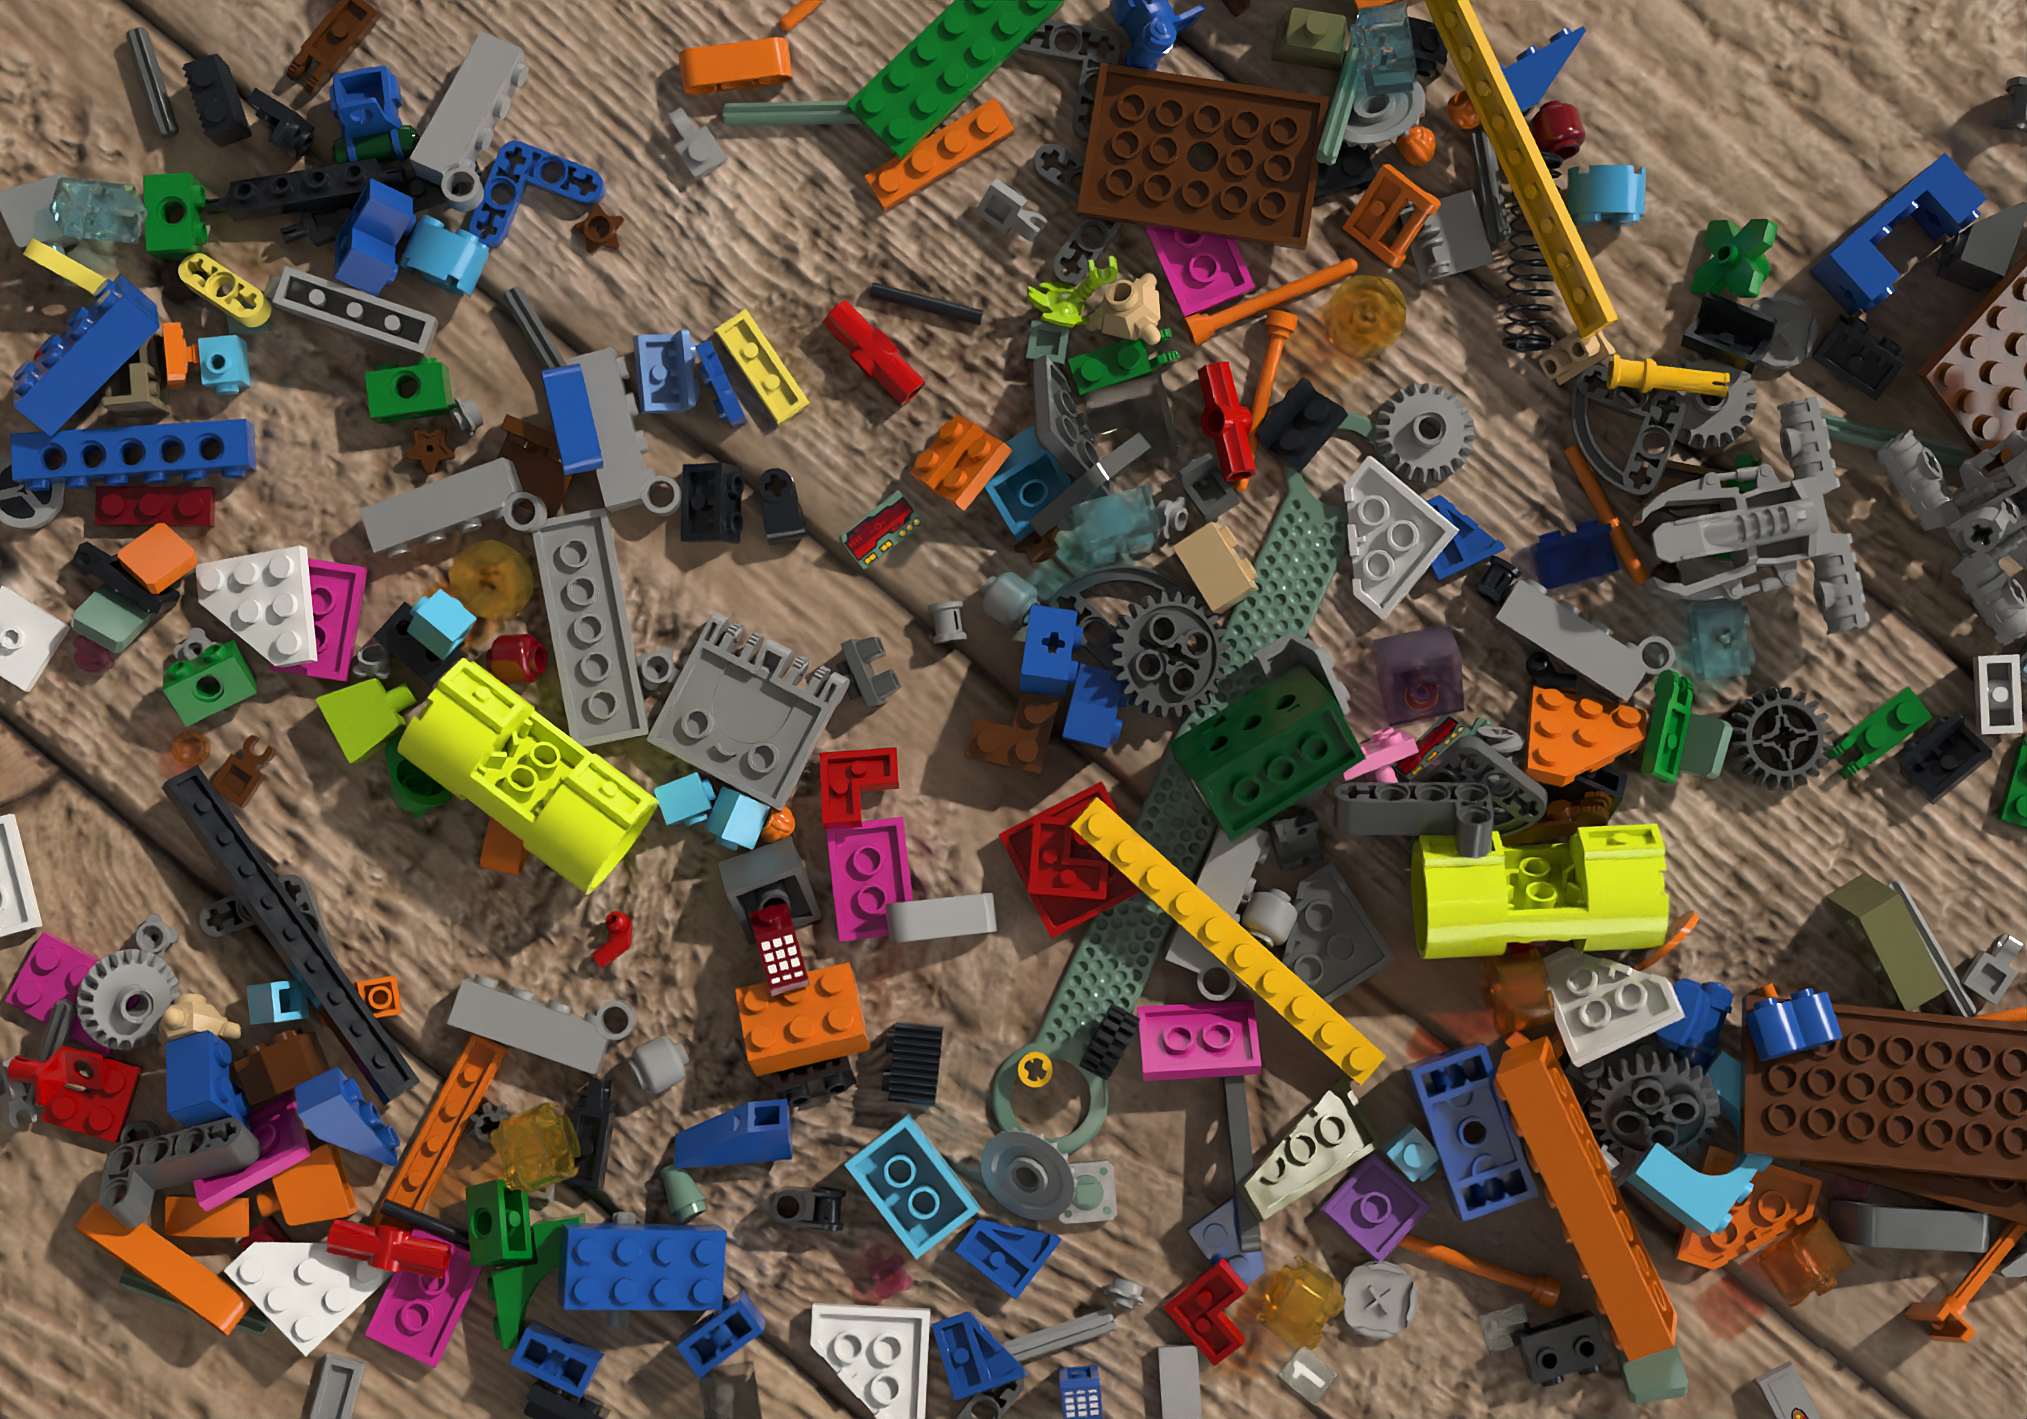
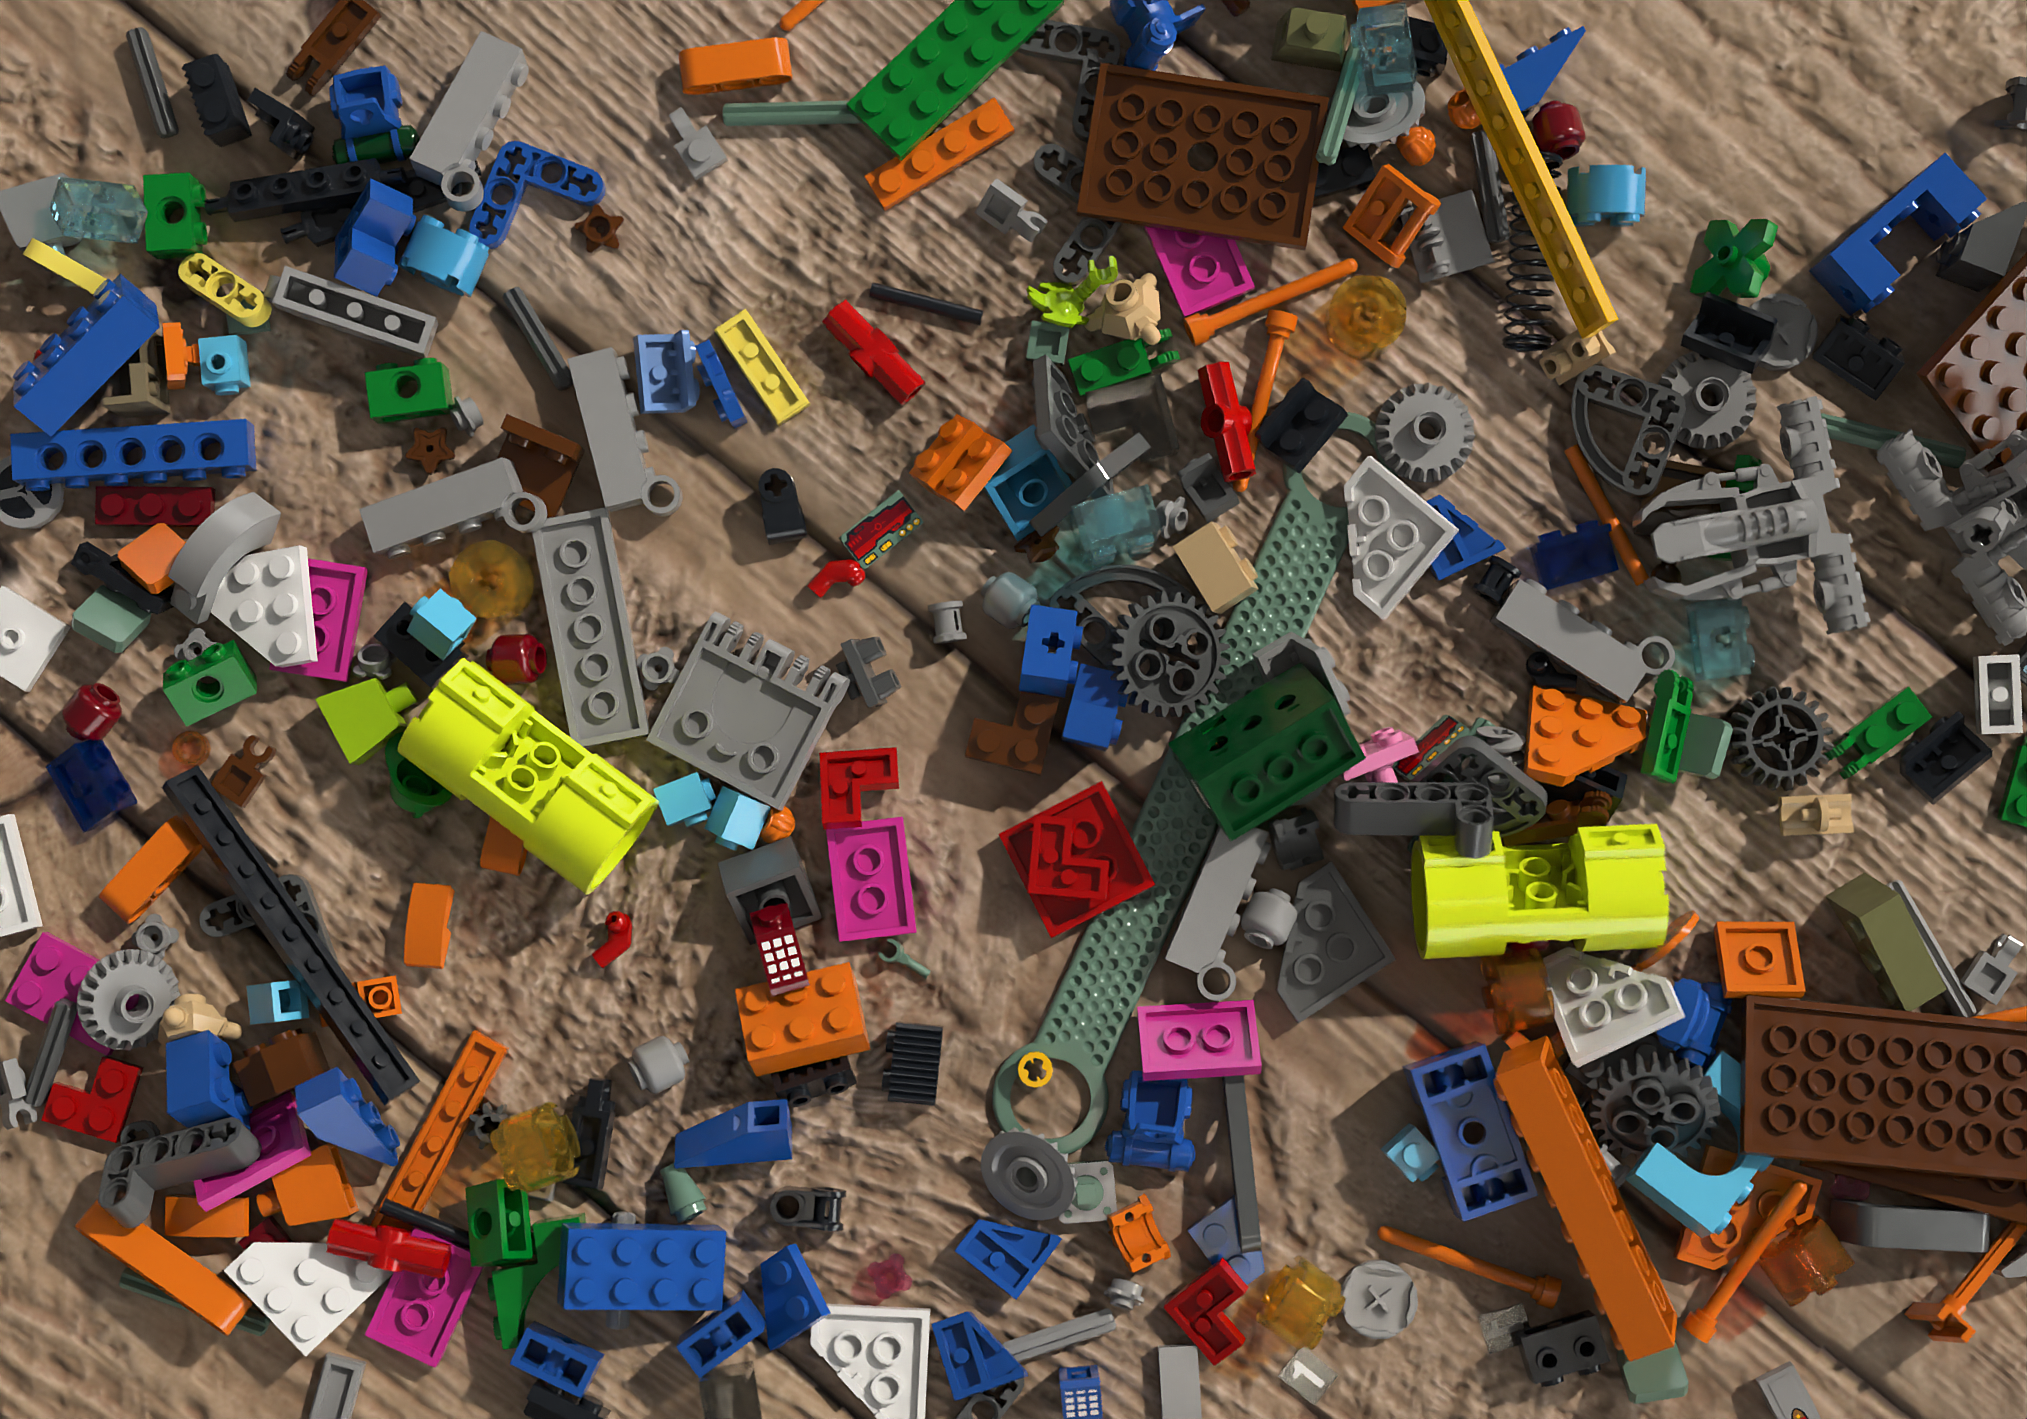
red bracket [7,1046,105,1106] -> none
clear pink plate [73,635,115,673] -> none
light grey hinge [447,974,637,1075] -> none
blue beam [541,363,604,476] -> none
black bracket [680,463,744,544] -> none
medium azure brick [844,1112,980,1259] -> none
light grey beam [885,893,997,943] -> none
yellow plate [1069,797,1387,1086] -> none
black tyre [1079,1003,1140,1081] -> none
wing [1238,1076,1384,1223] -> none
medium lavender plate [1320,1152,1432,1265] -> none
slope [1373,624,1465,727] -> none
yellow pin [1606,354,1730,398] -> none
blue brick [1745,988,1843,1062] -> none
none -> clear blue bracket [45,740,138,833]
none -> dark red head [62,683,122,741]
none -> orange beam [99,815,203,924]
none -> light grey arch [168,491,281,624]
none -> orange slope [404,883,455,969]
none -> blue wing [760,1243,831,1351]
none -> red arm [807,559,865,598]
none -> sand green hand [878,939,931,979]
none -> blue piece [1105,1070,1195,1172]
none -> orange piece [1107,1194,1171,1273]
none -> orange piece [1681,1180,1807,1343]
none -> orange plate [1713,921,1806,999]
none -> tan hips [1778,794,1854,836]

